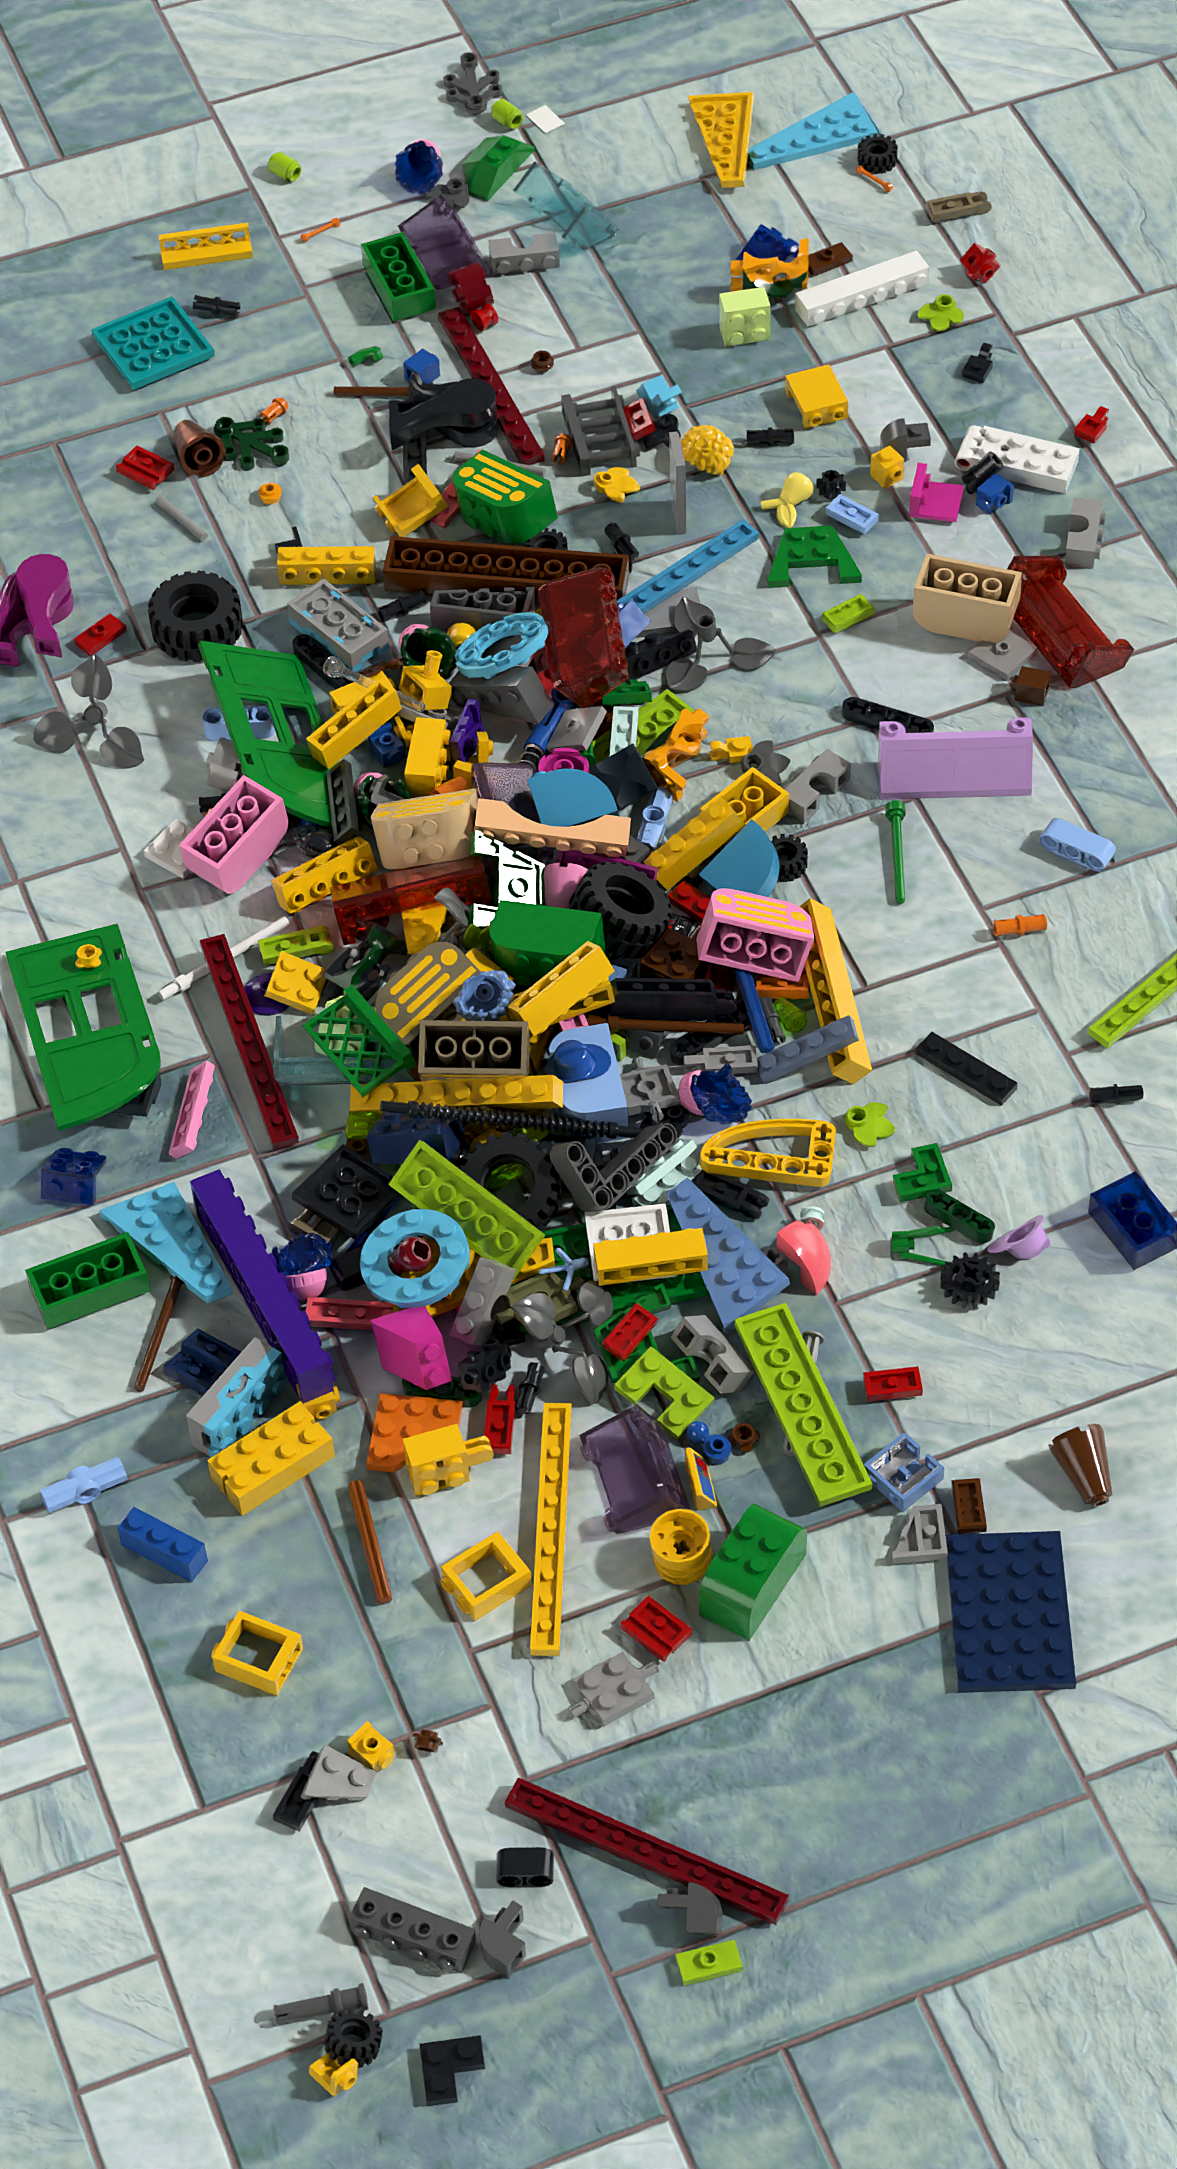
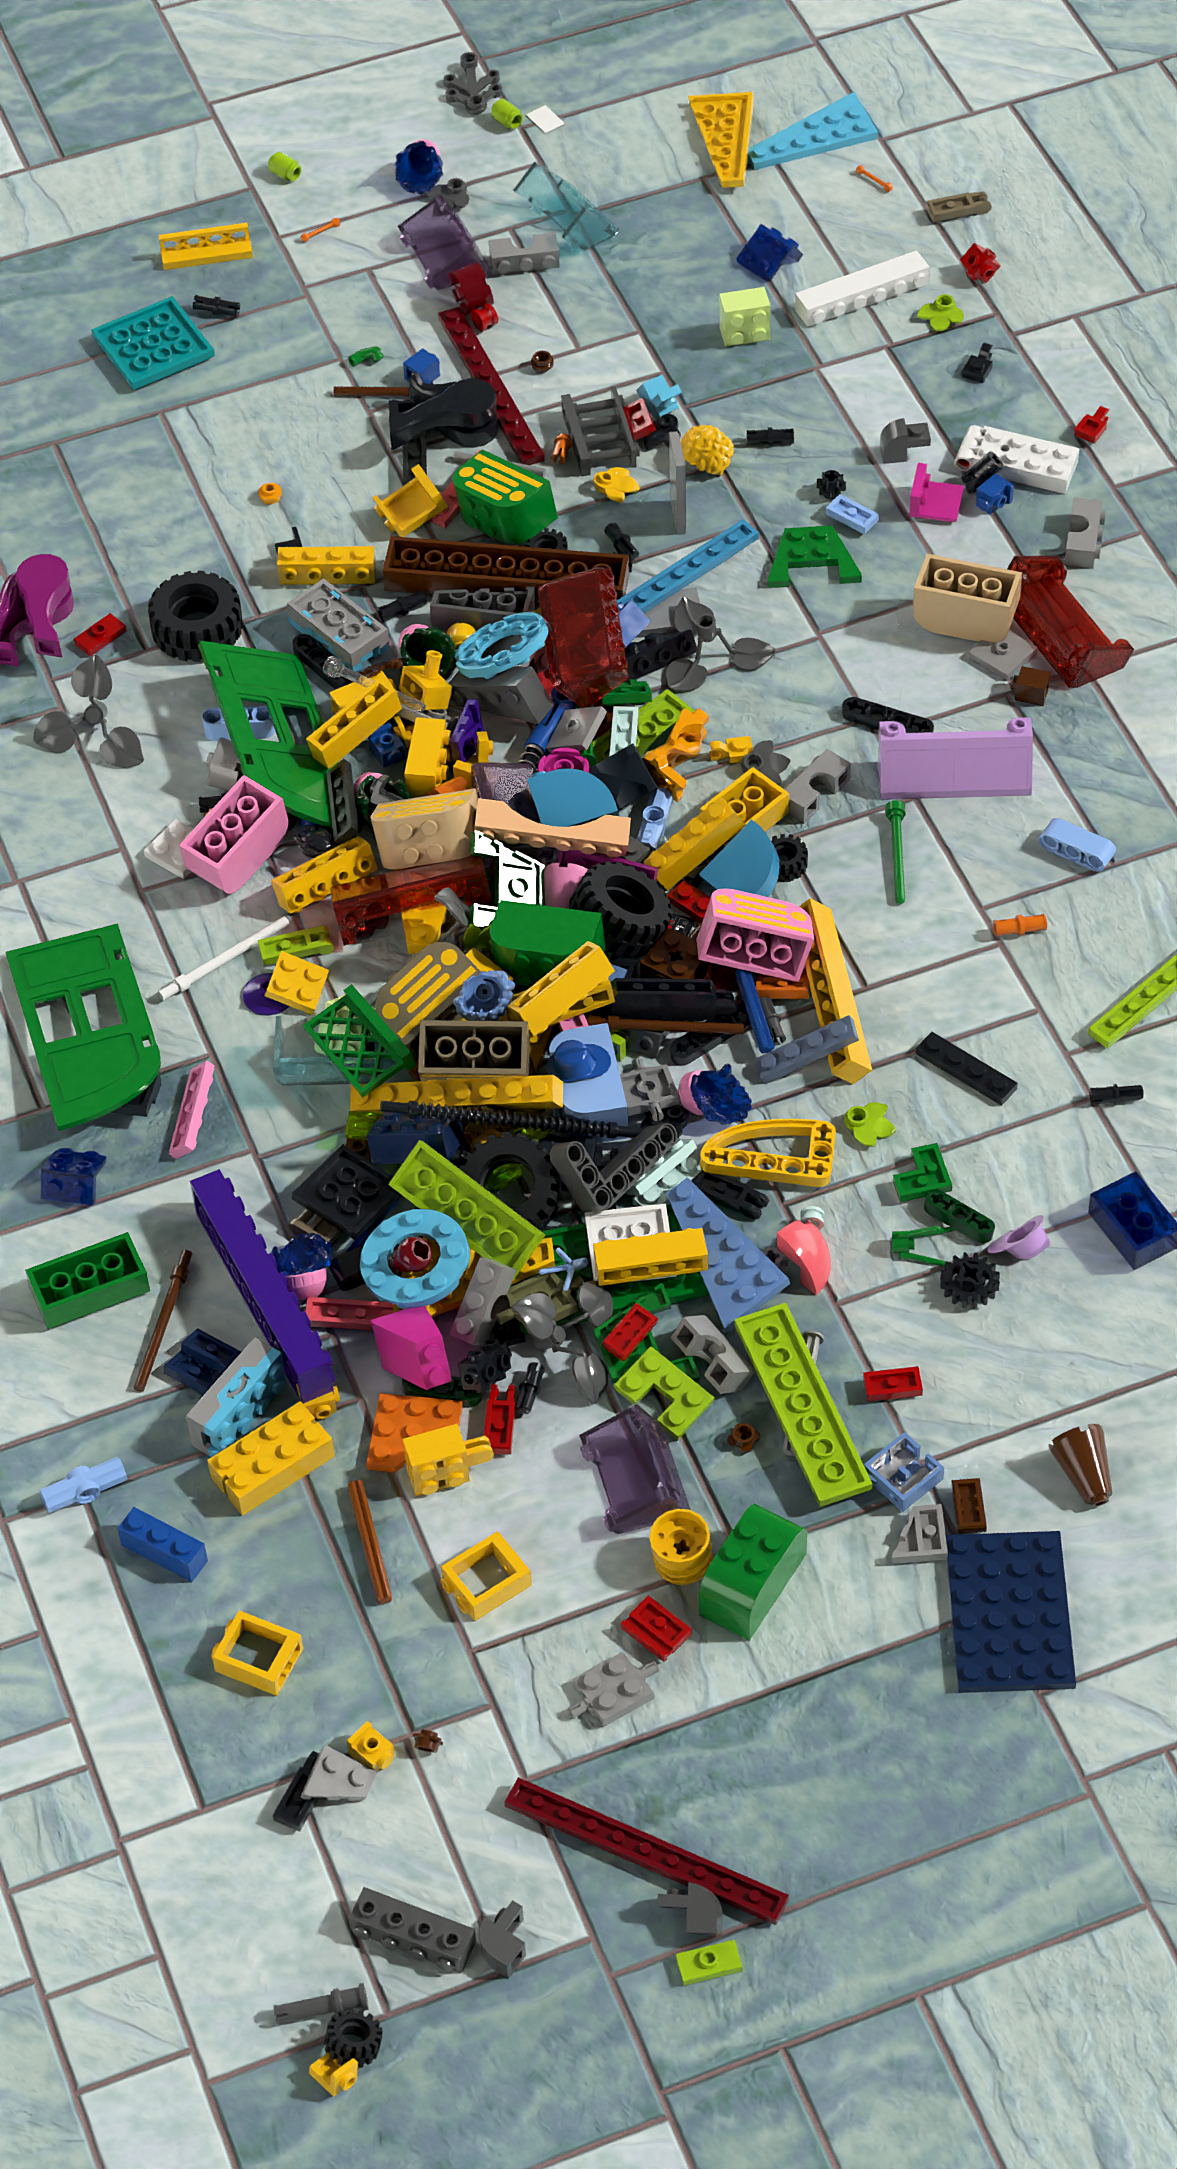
yellow plate [75,944,102,968] -> none
medium azure wing [99,1182,233,1304] -> none
red plate [116,445,175,490] -> none
light grey bar [156,496,208,541] -> none
copper cone [174,420,226,477] -> none
dark red plate [200,934,299,1150] -> none
dark green plant [214,417,290,471] -> none
orange pin [259,397,288,425] -> none
black hips [323,921,408,1001] -> none
green brick [361,232,436,322] -> none
black plate [420,2035,485,2107] -> none
green wedge [462,135,535,201] -> none
black beam [496,1847,554,1887] -> none
yellow plate [530,1403,572,1656] -> none
light grey hinge [683,1045,758,1075] -> none
yellow slope [685,1448,717,1511] -> none
blue plate [687,1421,731,1465] -> none
light orange hips [730,238,809,298] -> none
light yellow piece [761,472,814,528] -> none
clear neon green cone [773,997,807,1033] -> none
yellow panel [785,365,848,429] -> none
reddish brown plate [808,242,853,277] -> none
lime plate [821,594,875,634] -> none
black tyre [857,134,898,174] -> none
yellow brick [870,445,904,489] -> none

